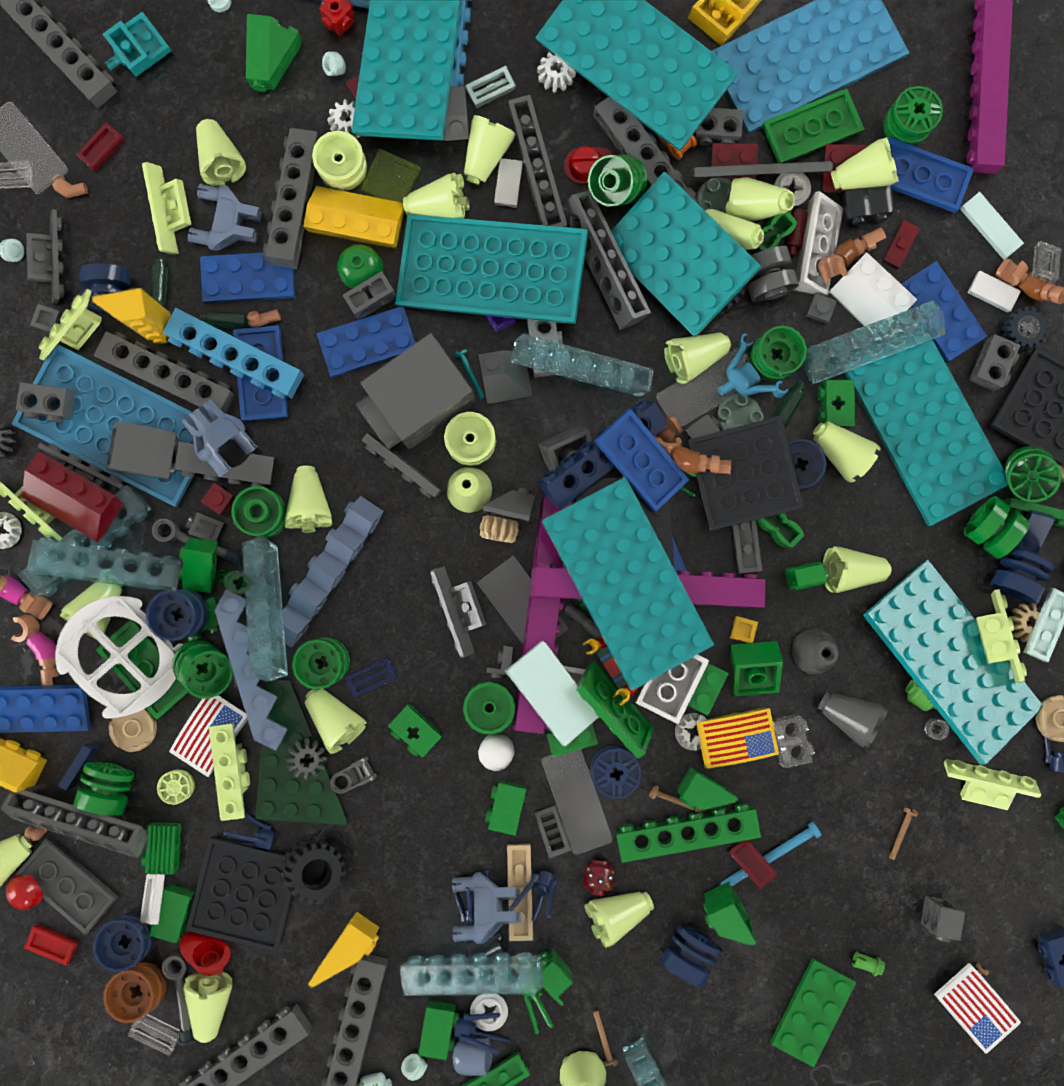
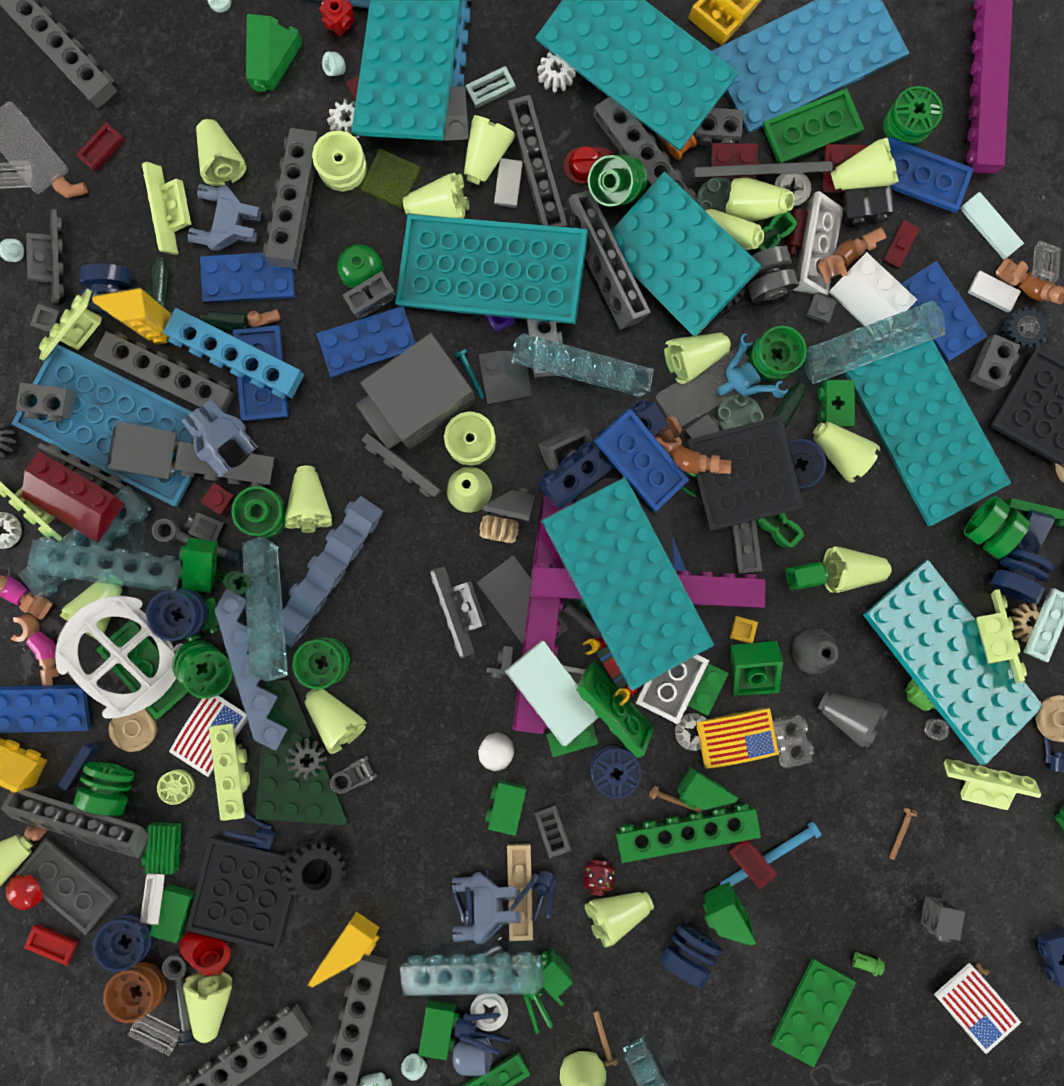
teal plate [103,12,171,77] -> none
yellow slope [303,186,405,249] -> none
clear blue tile [345,657,397,698] -> none
green brick [388,703,443,758] -> none
green wheel [463,680,515,735] -> none
clear piece [542,749,612,855] -> none
green wheel [1004,446,1061,502] -> none

